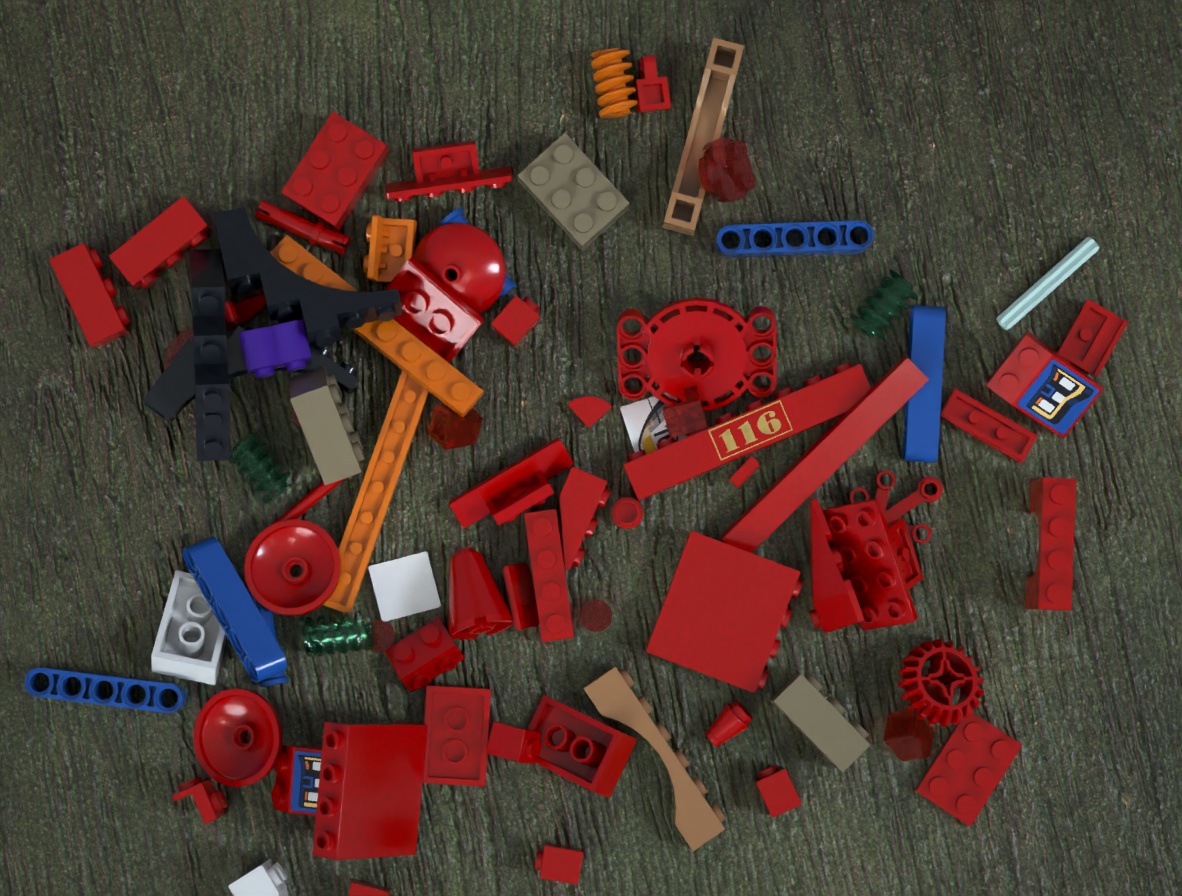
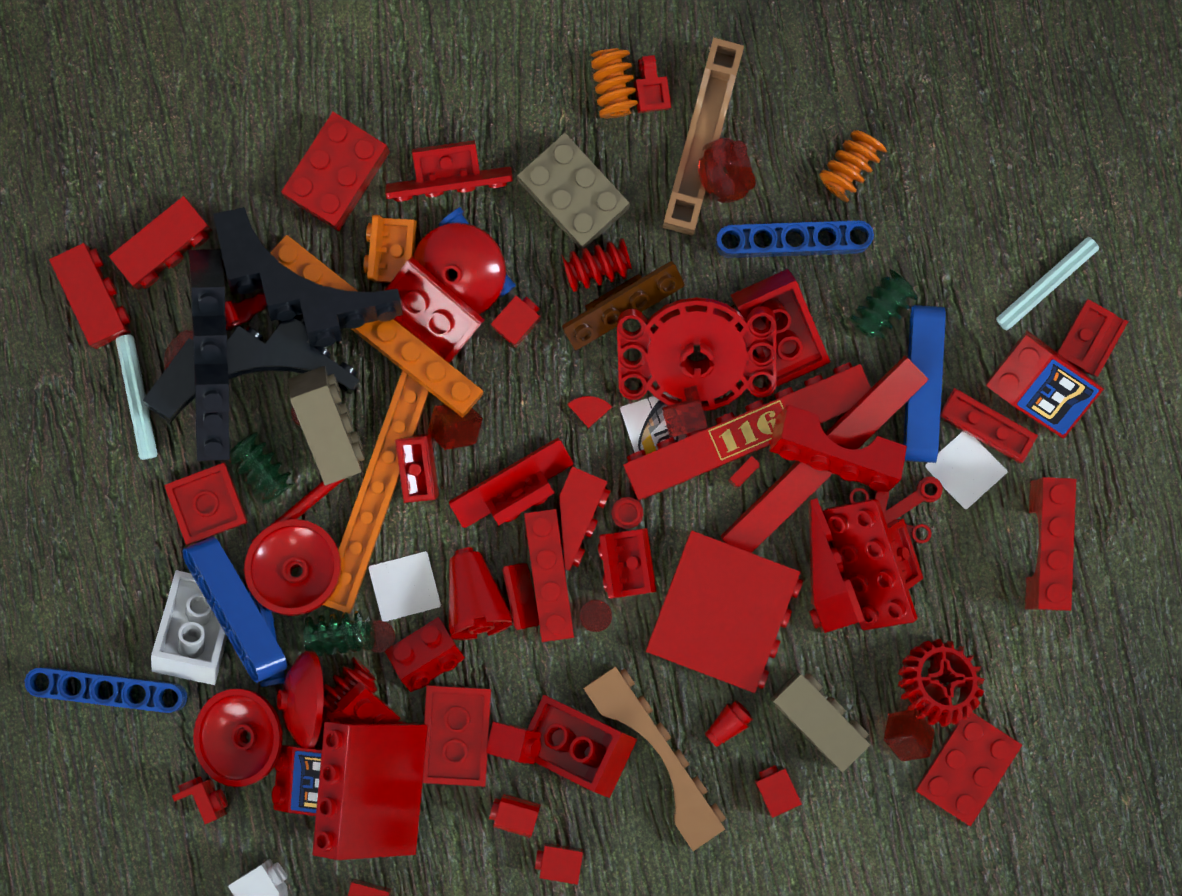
dark purple brick [239,320,312,378] -> none
red pin [255,200,351,256] -> none
none -> light aqua axle [116,334,157,460]
none -> red plate [164,462,248,545]
none -> red dish [277,651,324,749]
none -> red piece [322,657,377,722]
none -> red plate [326,681,401,724]
none -> red slope [395,433,439,503]
none -> red brick [489,794,541,838]
none -> red piece [561,238,632,292]
none -> reddish brown bracket [562,261,685,350]
none -> red bracket [598,528,656,599]
none -> red slope [730,269,831,387]
none -> red arch [769,404,907,492]
none -> orange piece [819,130,887,203]
none -> white sticker [925,431,1008,509]

